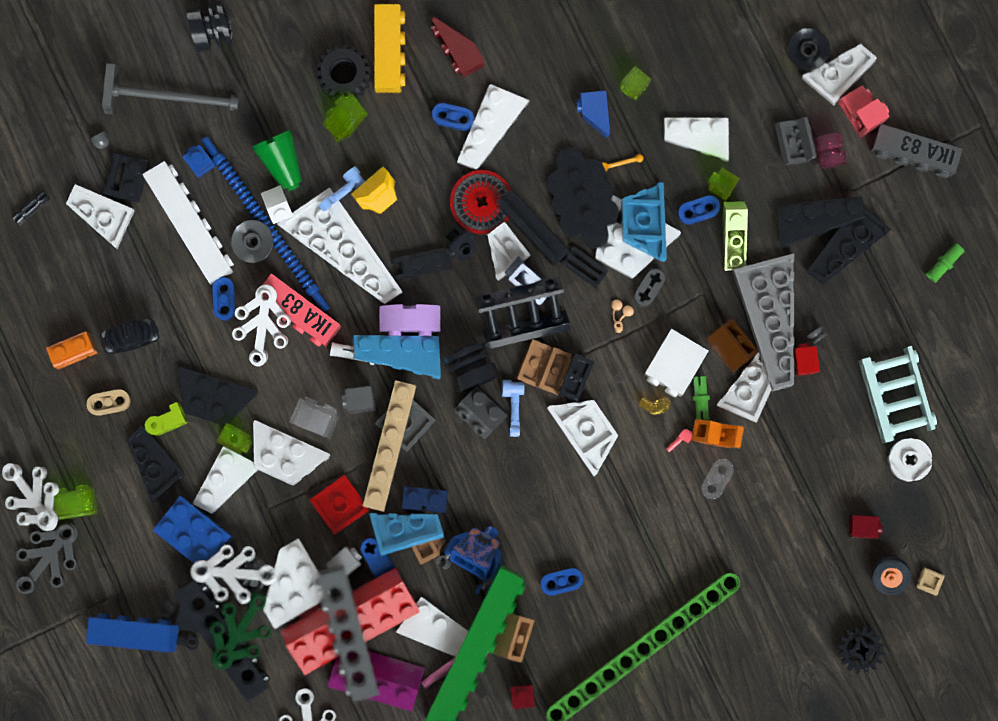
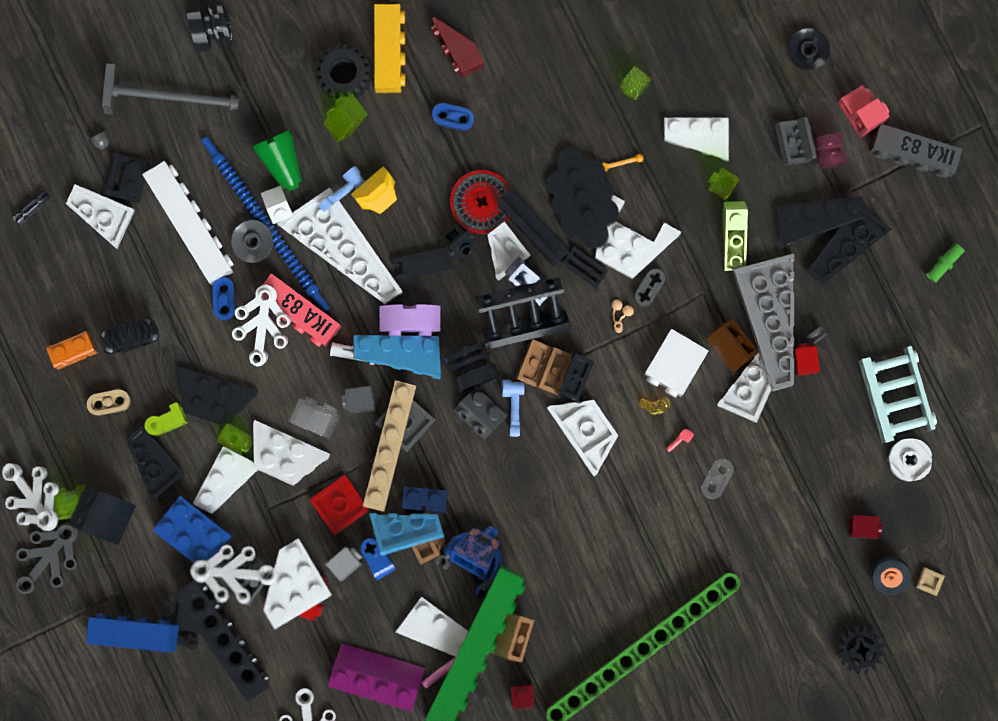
blue brick [183,145,215,178] -> none
dark green plant [209,592,272,670] -> none
brick [281,568,420,675] -> none
dark grey brick [315,564,379,702] -> none
white wing [457,84,529,171] -> none
blue plate [540,568,583,595] -> none
blue slope [576,91,610,137] -> none
dark azure wing [621,182,667,262] -> none
blue plate [678,196,720,225] -> none
orange brick [692,419,744,448] -> none
bright green pin [693,376,710,420] -> none
white wing [802,44,877,106] -> none
none -> black brick [68,485,136,545]

